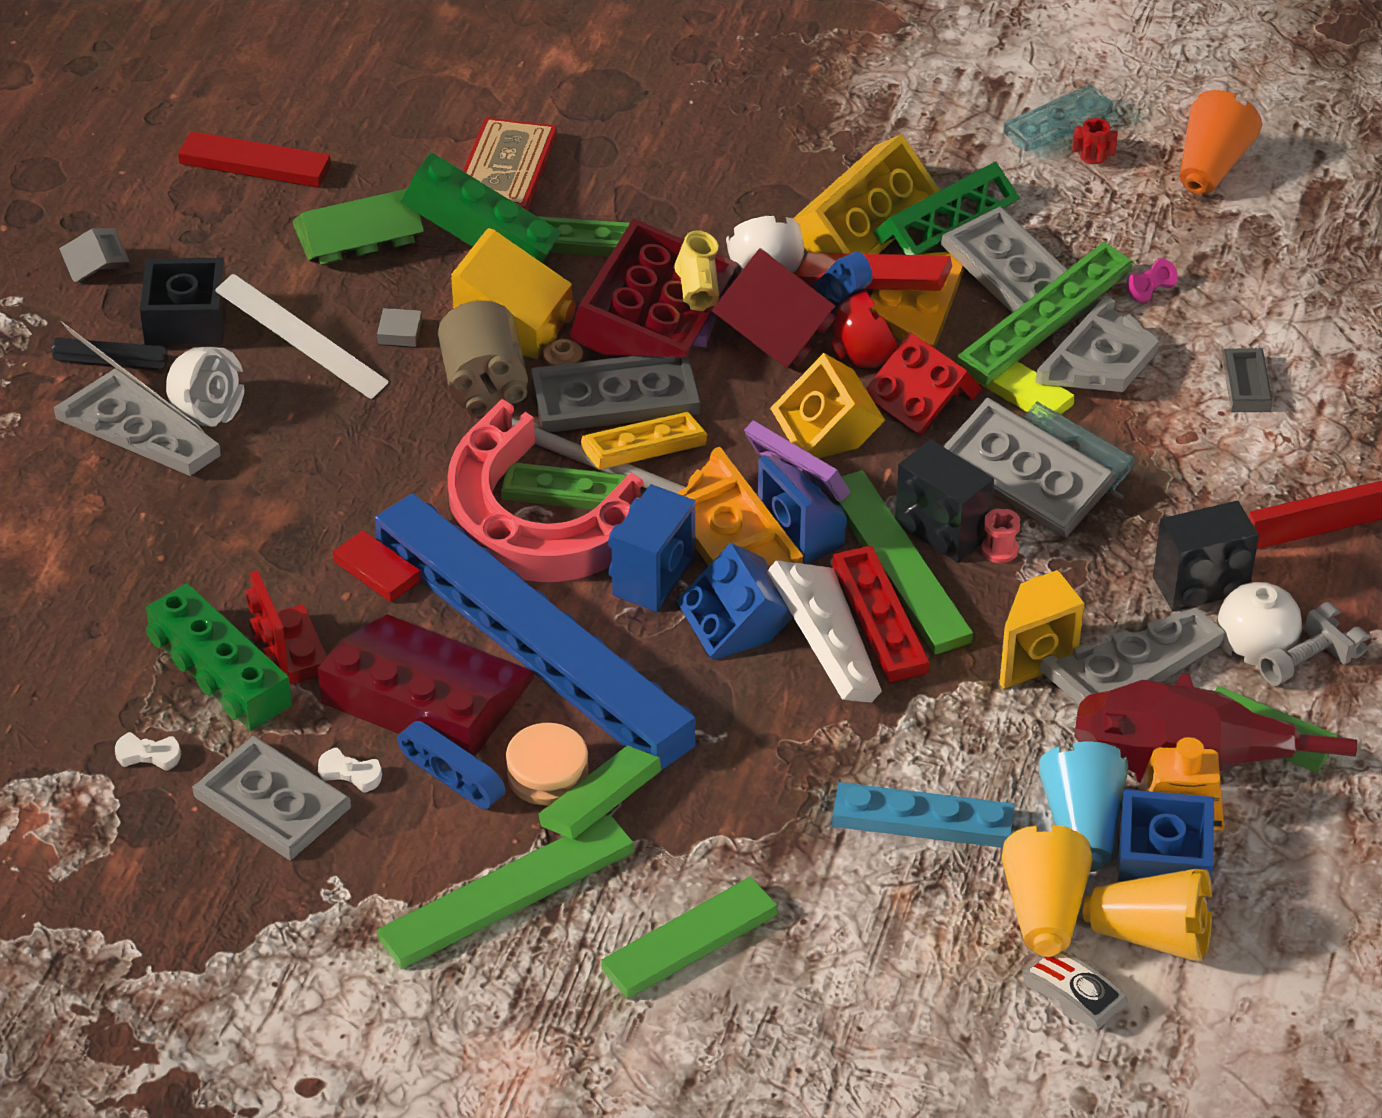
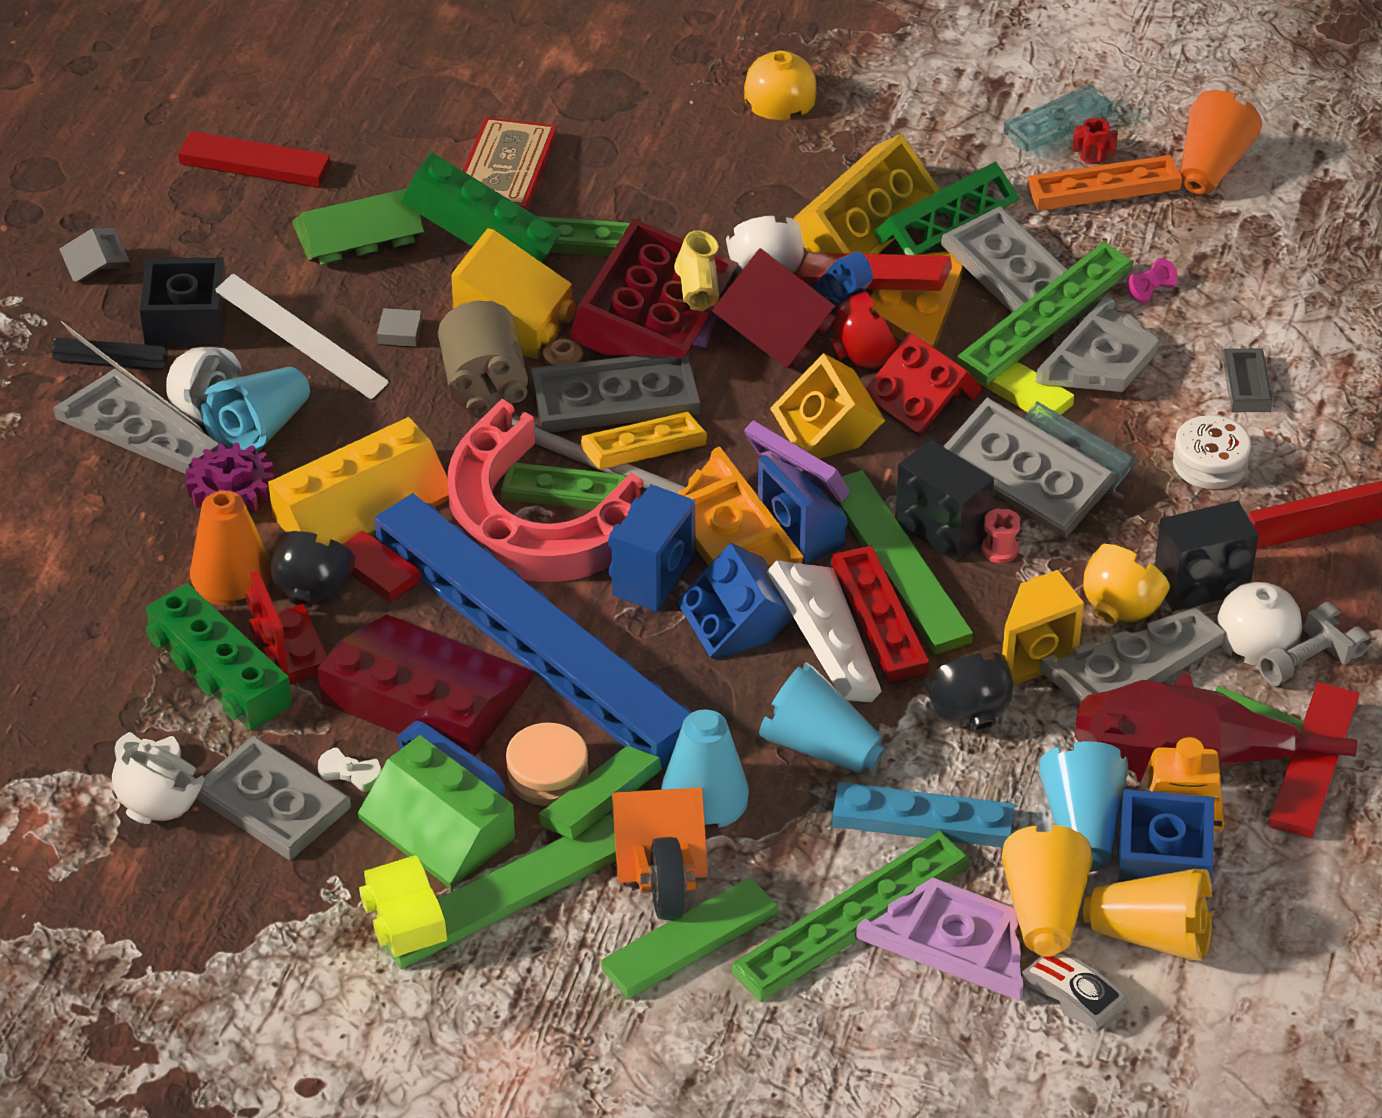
none -> white cylinder [112,742,205,824]
none -> magenta gear [186,442,275,511]
none -> orange cone [190,491,272,606]
none -> medium azure cone [201,367,310,453]
none -> yellow slope [268,417,449,546]
none -> black cylinder [270,531,356,608]
none -> bright green slope [358,735,515,889]
none -> neon yellow brick [359,855,447,957]
none -> orange plate [612,787,708,920]
none -> medium azure cone [661,710,749,828]
none -> bright green tile [732,831,970,1002]
none -> yellow cylinder [744,51,817,120]
none -> medium azure cone [759,662,885,773]
none -> lavender wing [856,877,1023,1001]
none -> black cylinder [924,652,1013,732]
none -> orange plate [1027,155,1182,211]
none -> yellow cylinder [1083,544,1170,624]
none -> white head [1173,415,1251,489]
none -> red tile [1269,682,1360,839]

